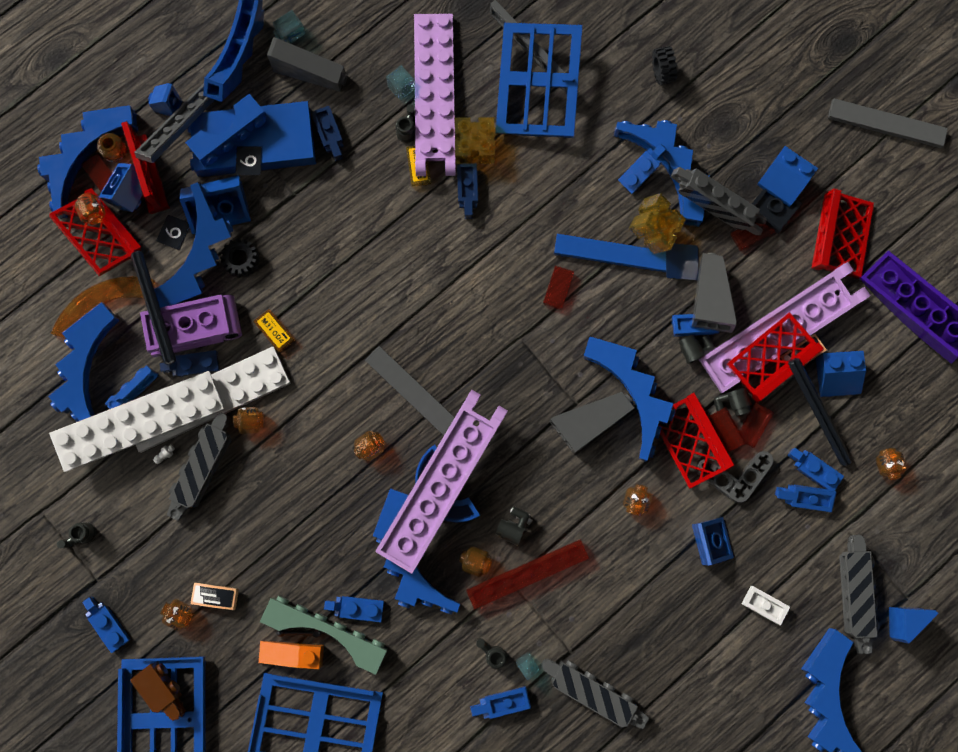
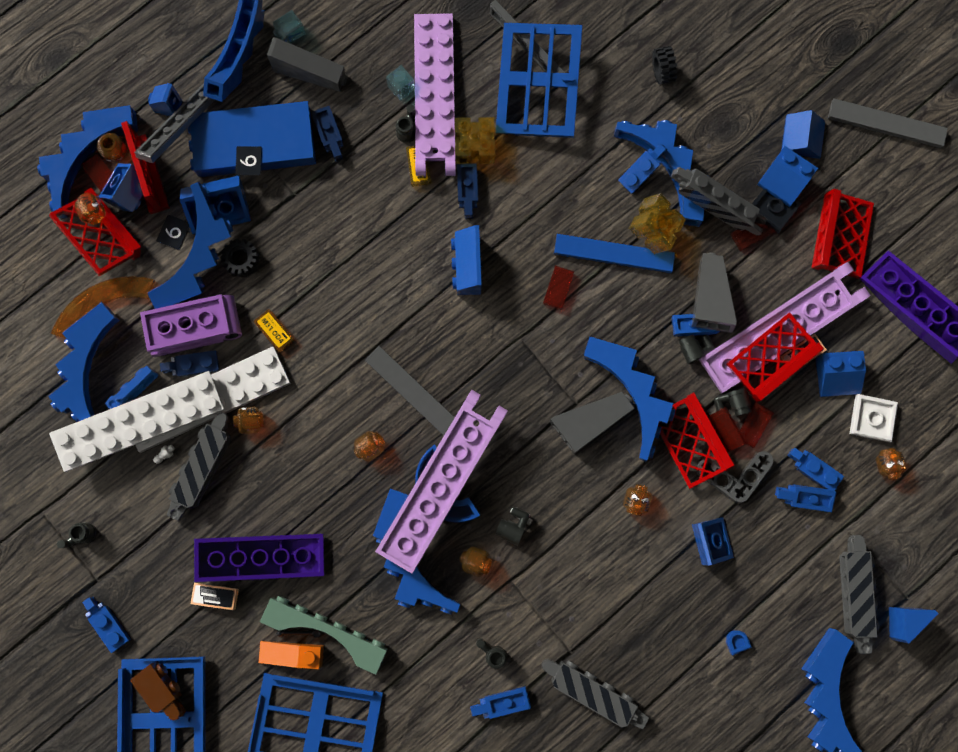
black axle [131,251,176,365] -> none
clear orange head [160,599,194,631] -> none
blue arch [185,94,268,167] -> none
blue hinge [324,596,384,622] -> none
clear red plate [466,539,589,610] -> none
clear light blue slope [516,652,539,681] -> none
dark blue sticker [666,243,698,280] -> none
white plate [742,586,790,626] -> none
black axle [788,358,852,466] -> none
none -> dark purple slope [194,534,324,582]
none -> blue slope [451,225,481,295]
none -> blue tile [726,630,752,655]
none -> slope [781,110,825,159]
none -> white tile [849,394,898,442]

